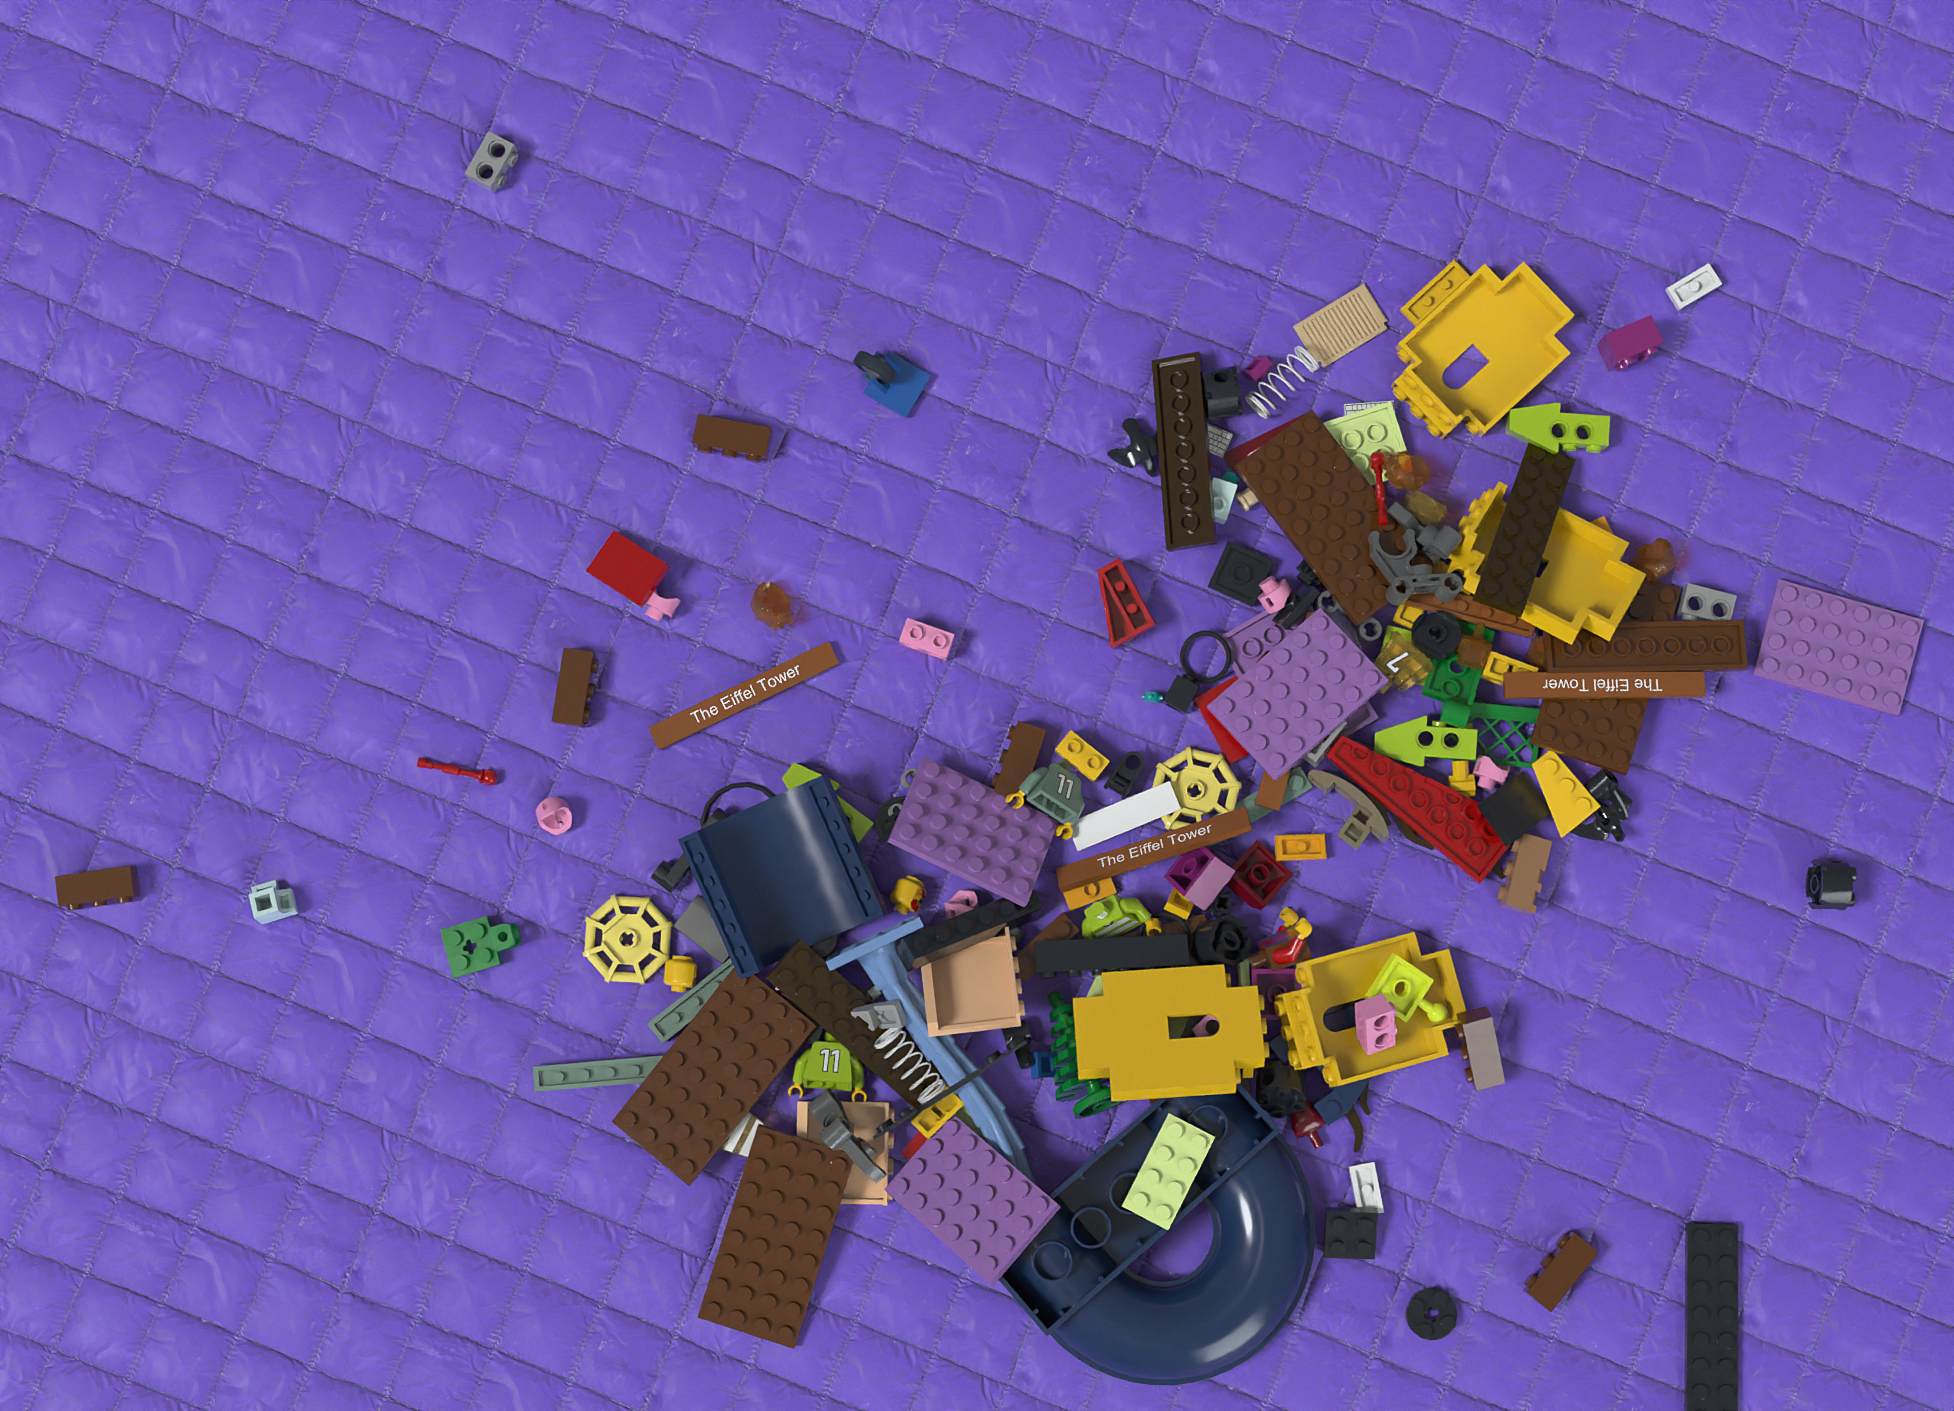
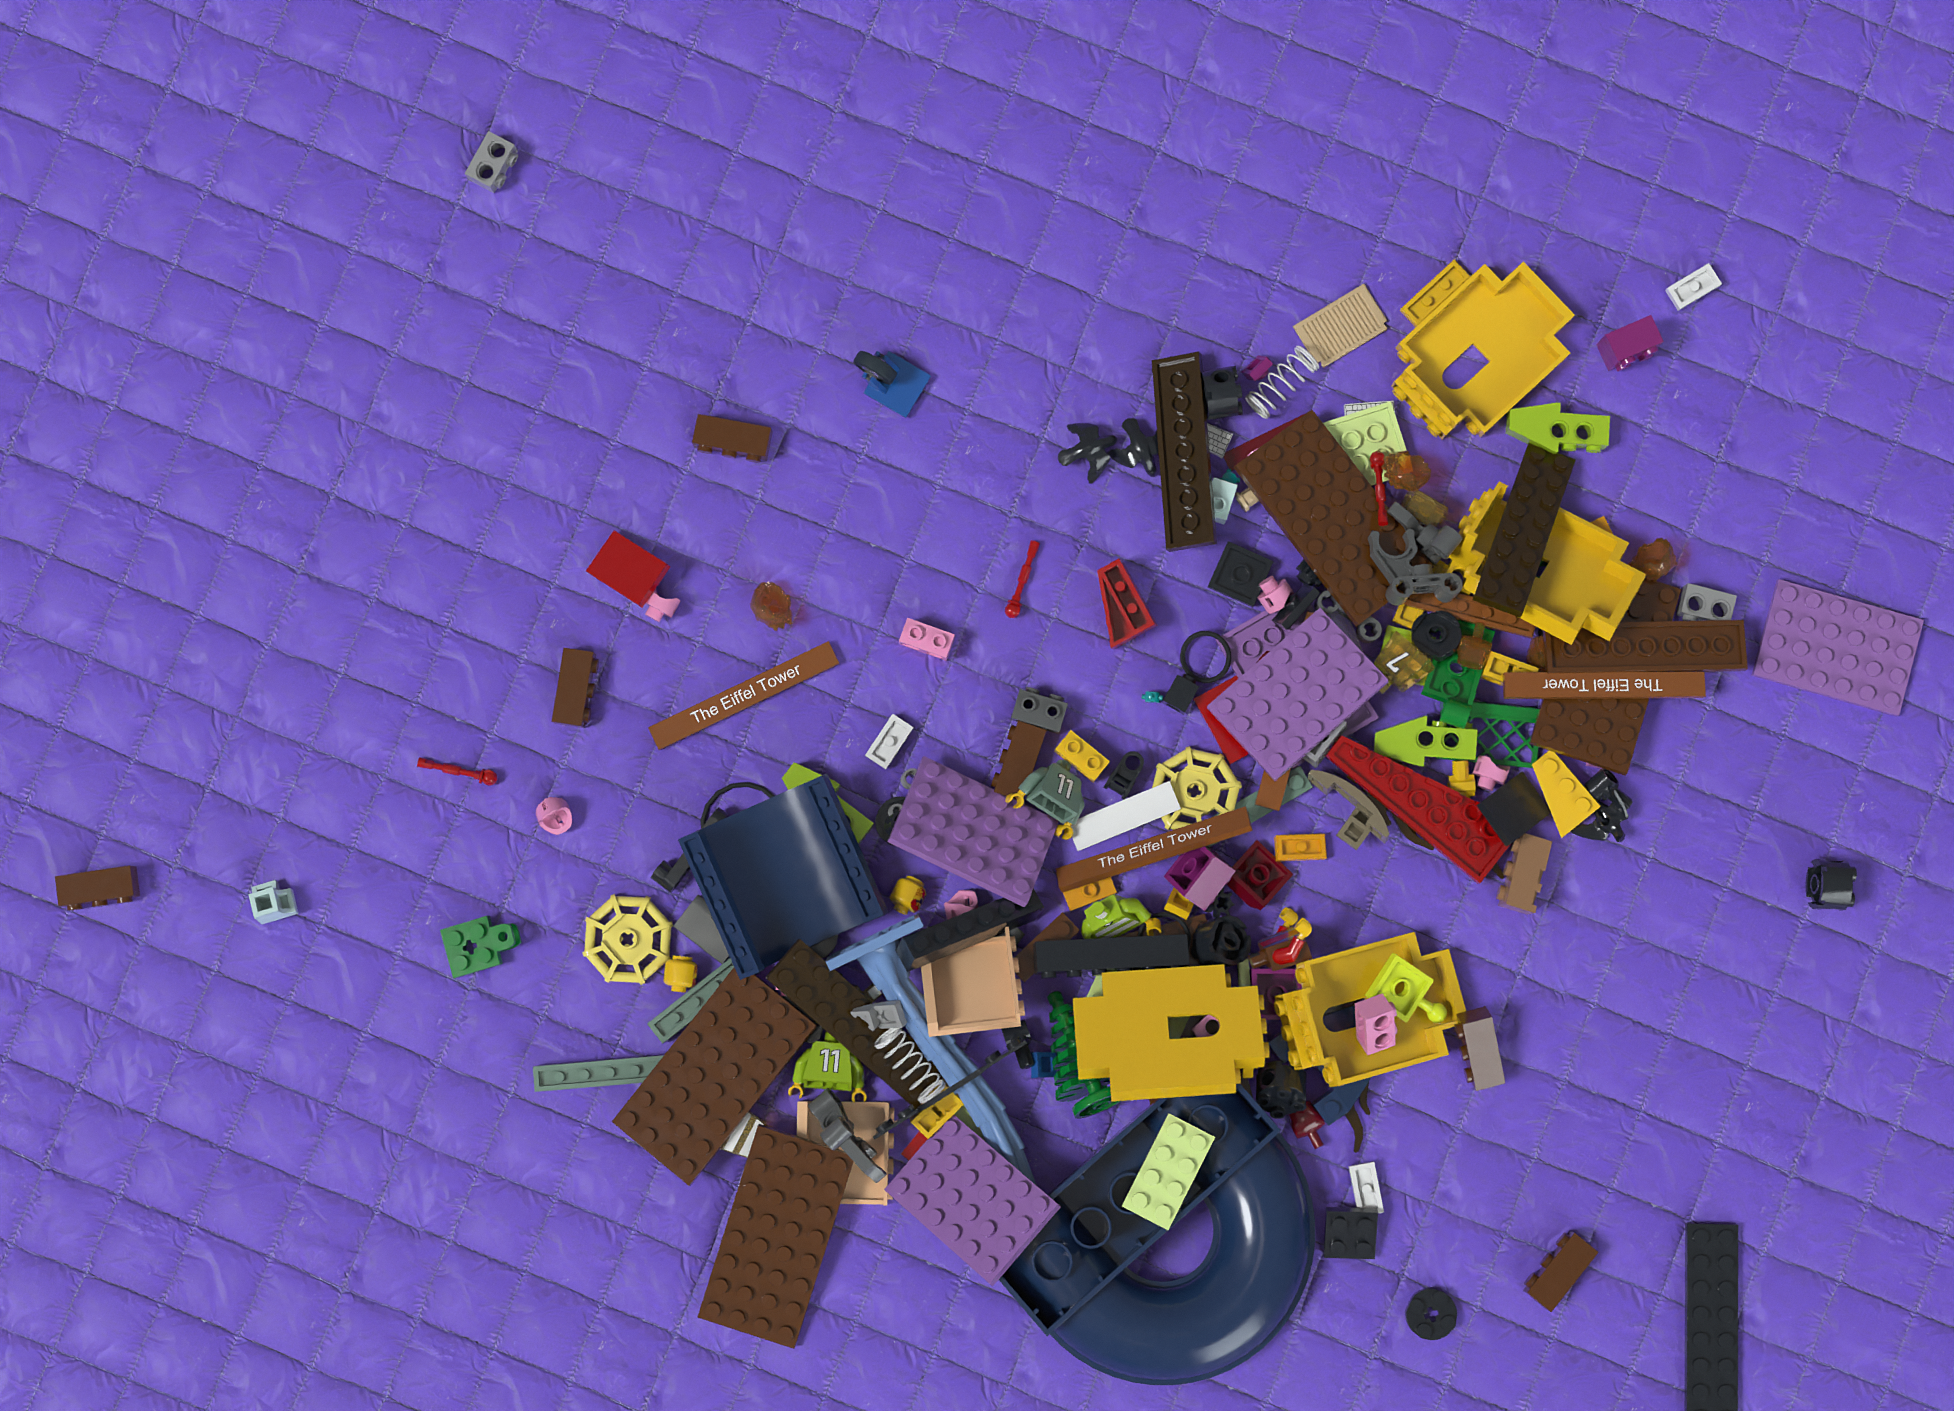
none -> white plate [865,714,914,769]
none -> red piece [1005,540,1040,618]
none -> dark grey brick [1011,687,1068,734]
none -> black animal [1058,423,1118,484]

